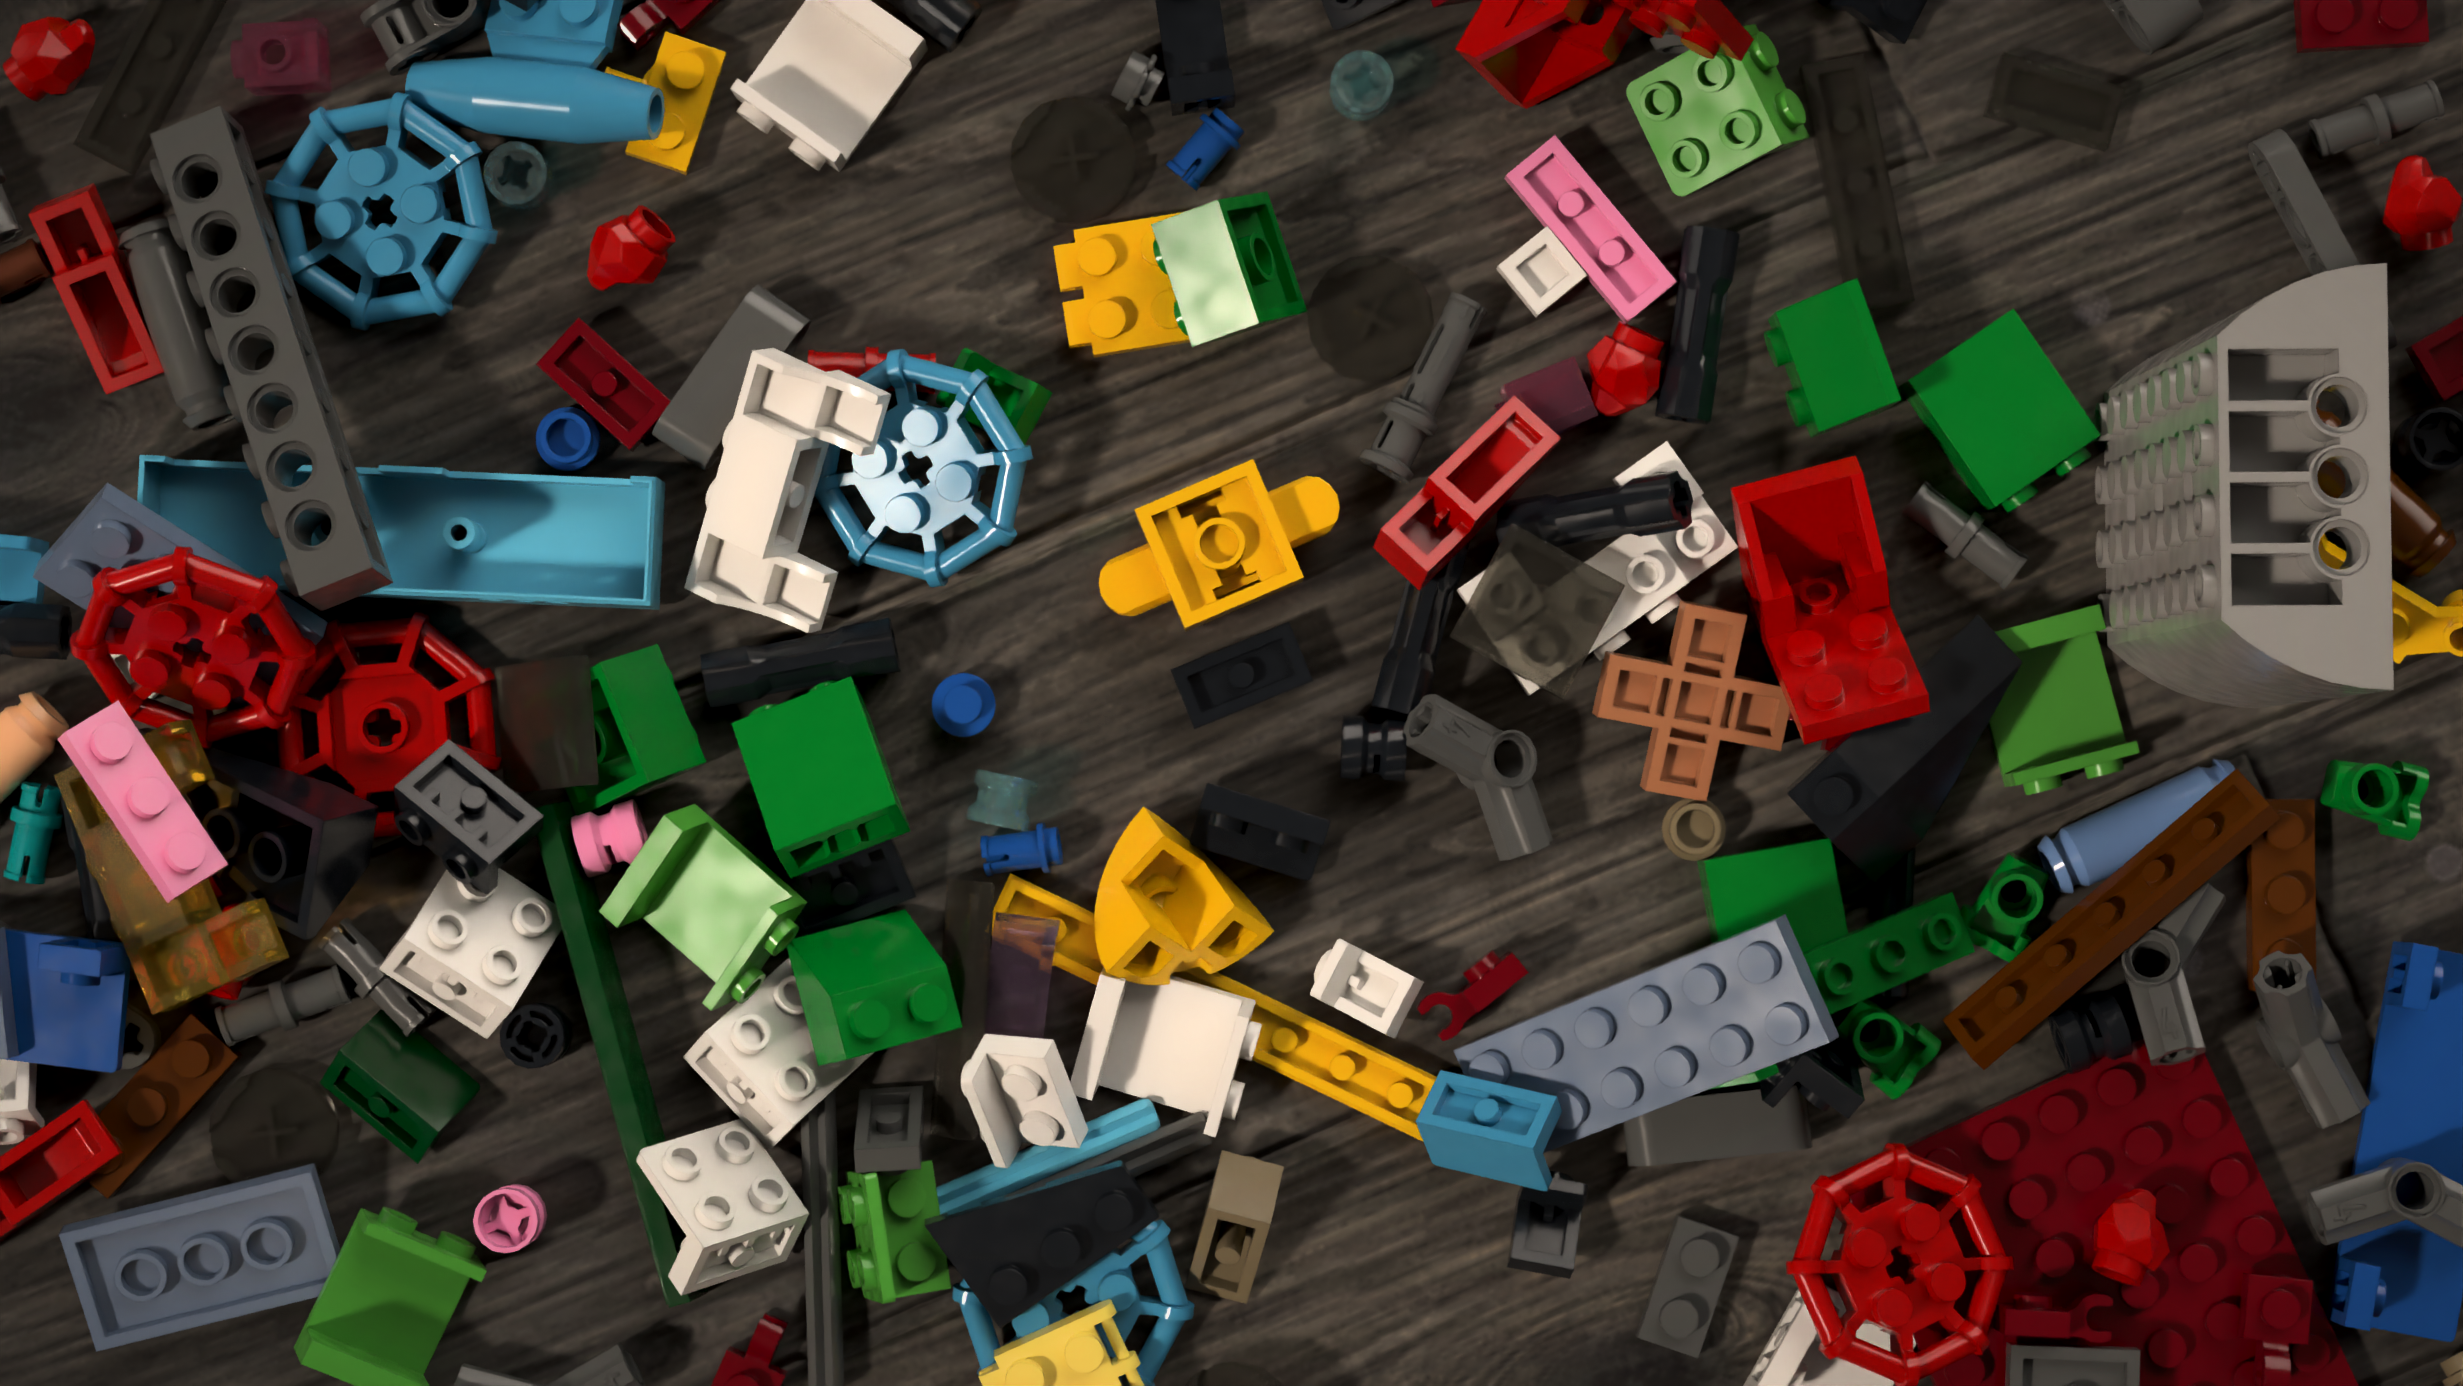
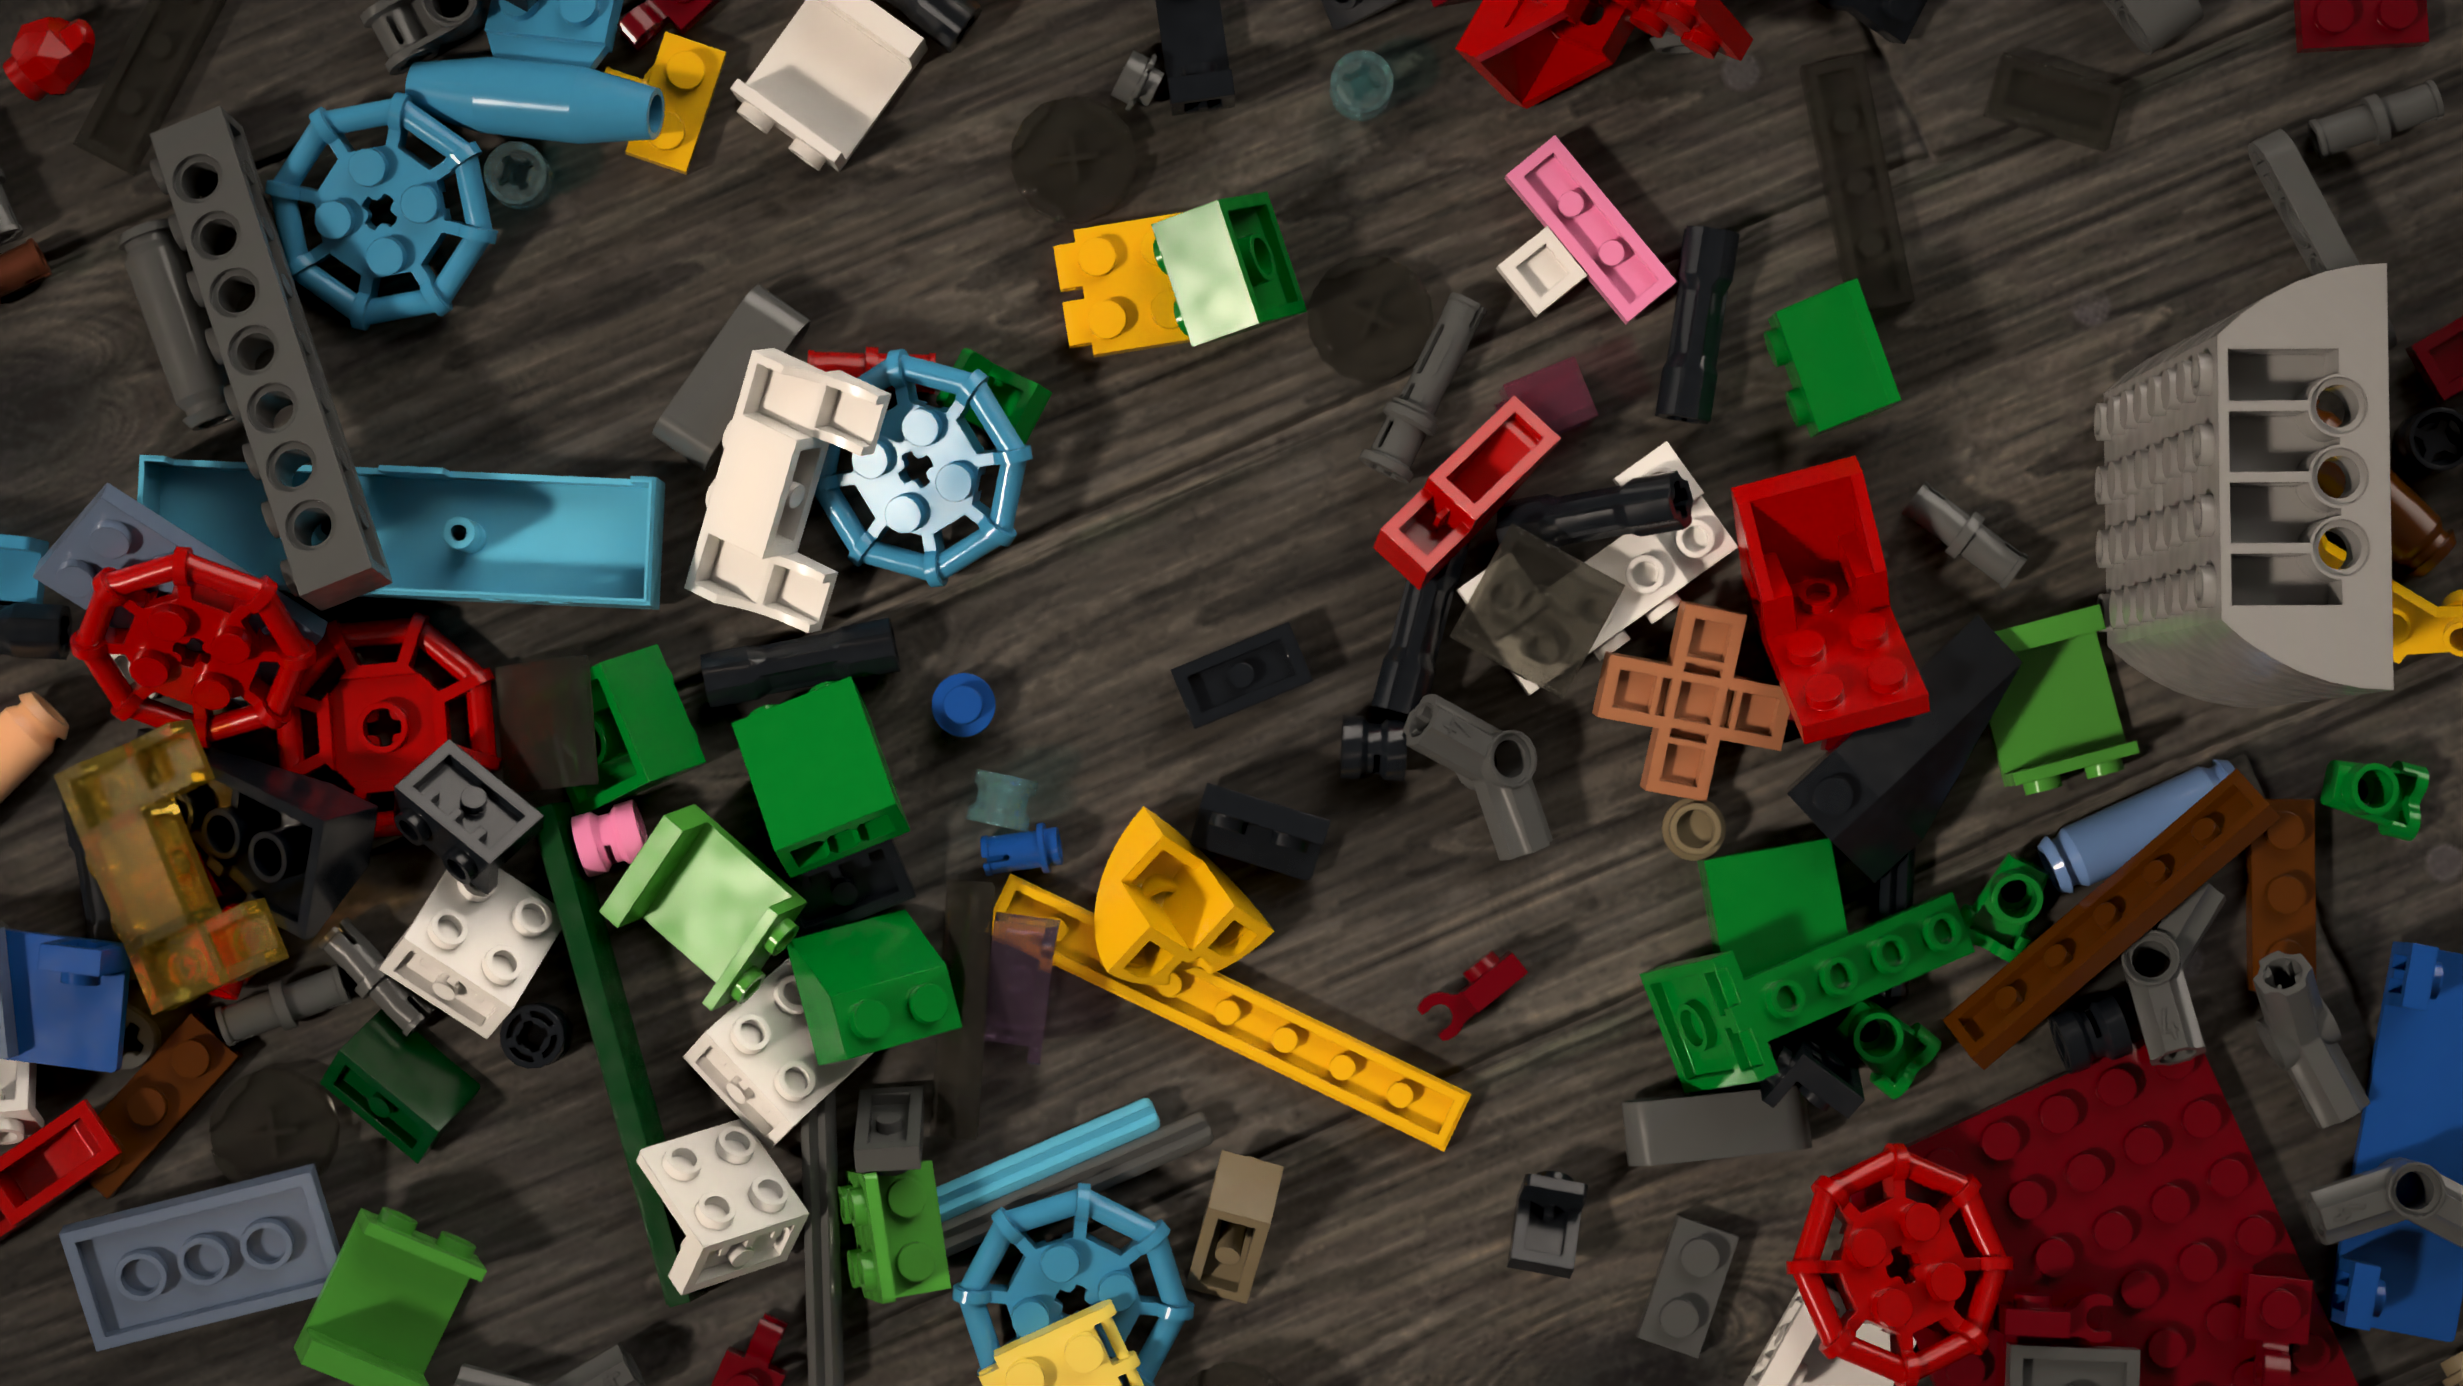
teal pin [3,782,64,884] -> none
red slope [28,183,164,395] -> none
bright pink plate [58,700,228,903] -> none
clear pink brick [230,18,331,96] -> none
bright pink wheel [473,1184,547,1253] -> none
dark red plate [536,318,671,452] -> none
blue plate [536,407,601,471] -> none
red rock [587,205,676,292] -> none
black wing [924,1160,1159,1328] -> none
white bracket [961,1034,1089,1168] -> none
white panel [1070,967,1262,1137] -> none
yellow brick [1099,459,1340,632] -> none
blue pin [1166,107,1245,191] -> none
white bracket [1310,939,1424,1039] -> none
dark azure panel [1415,1070,1562,1191] -> none
sand blue plate [1453,914,1839,1153] -> none
red rock [1587,321,1665,417] -> none
bright green bracket [1626,24,1810,196] -> none
green brick [1899,308,2101,513] -> none
red rock [2091,1188,2170,1286] -> none
red rock [2383,155,2462,251] -> none

